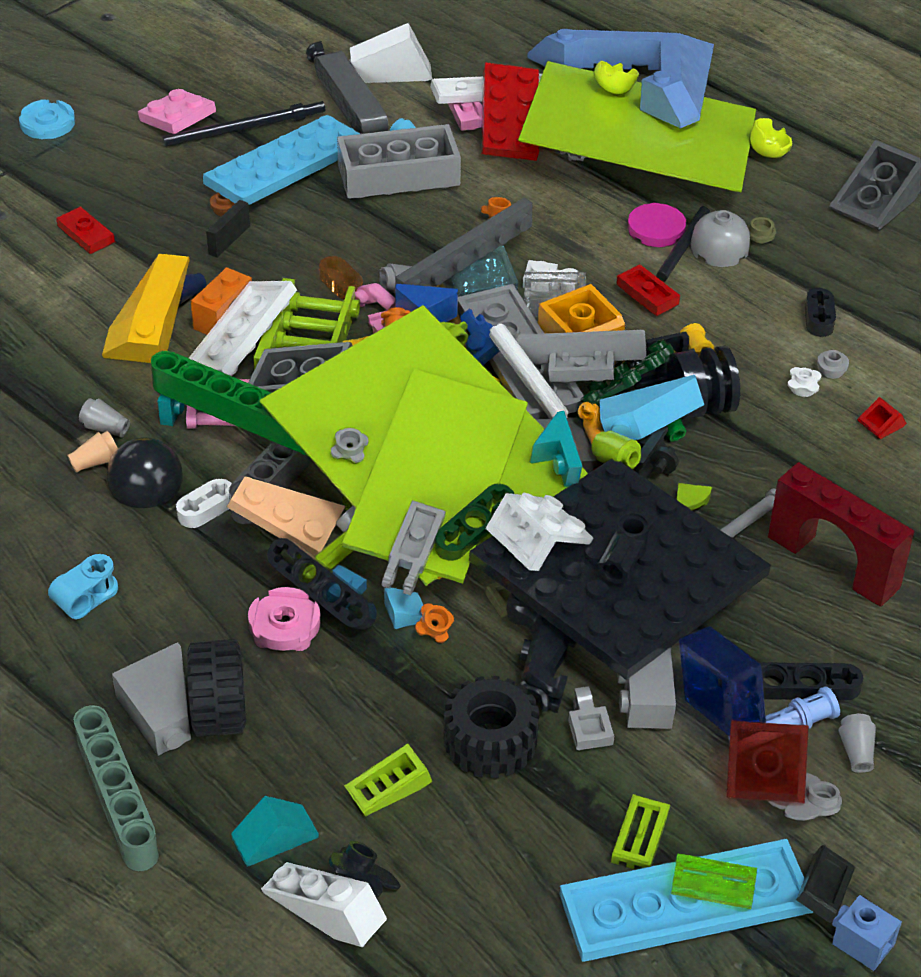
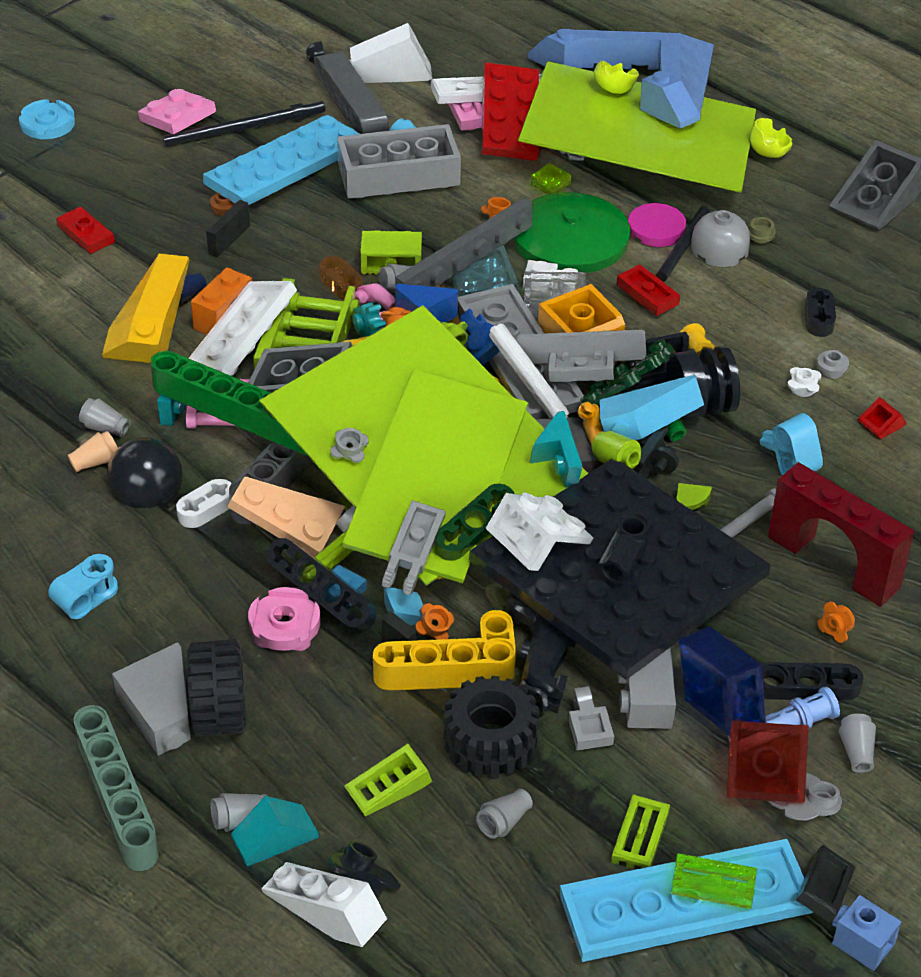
none -> light grey cone [210,793,267,832]
none -> teal plate [352,302,386,338]
none -> lime brick [361,230,422,275]
none -> yellow beam [373,610,516,690]
none -> pearl dark grey tile [382,612,416,643]
none -> light grey cone [476,789,533,839]
none -> green dish [513,192,630,274]
none -> clear neon green plate [531,163,571,194]
none -> medium azure beam [759,413,823,475]
none -> orange plate [818,601,855,643]

